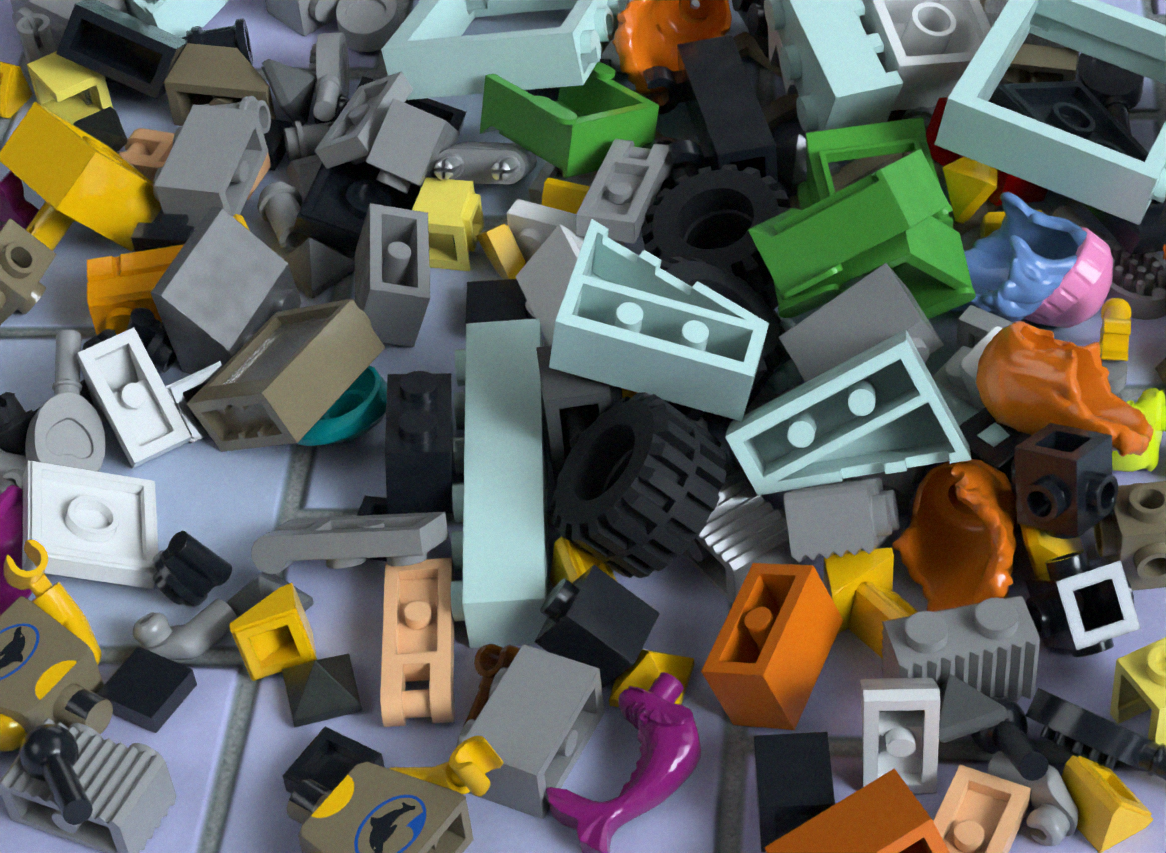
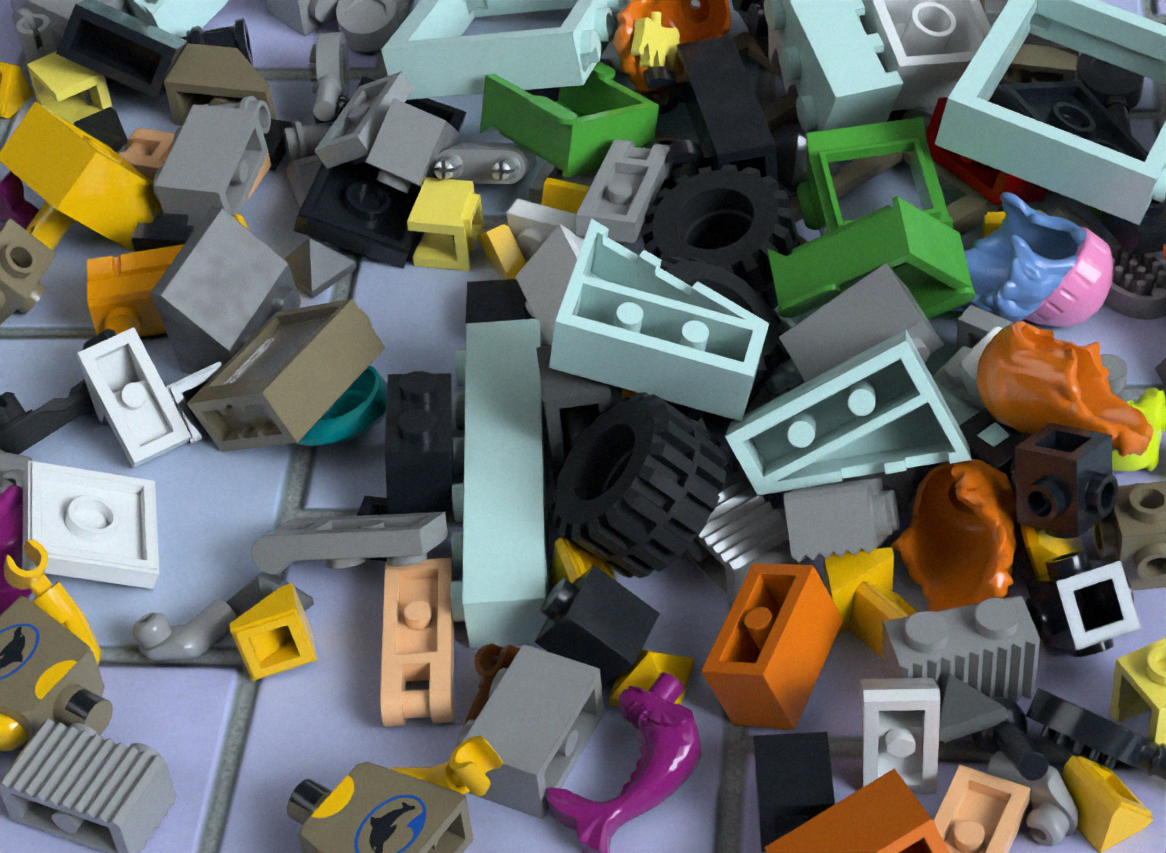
black bar [20,724,93,825] -> none
light grey piece [25,330,106,472] -> none
black tile [97,646,197,733] -> none
black plate [126,307,177,373] -> none
black plate [153,531,232,606] -> none
light grey pin [257,182,313,253] -> none
dark grey slope [261,59,317,126] -> none
pearl dark grey slope [282,653,362,728] -> none
black tile [282,726,385,794] -> none
light grey brick [355,203,430,347] -> none
bright green piece [748,149,953,300] -> none
yellow slope [942,156,998,224] -> none
yellow arm [1099,297,1132,362] -> none
none -> light yellow piece [631,12,680,71]

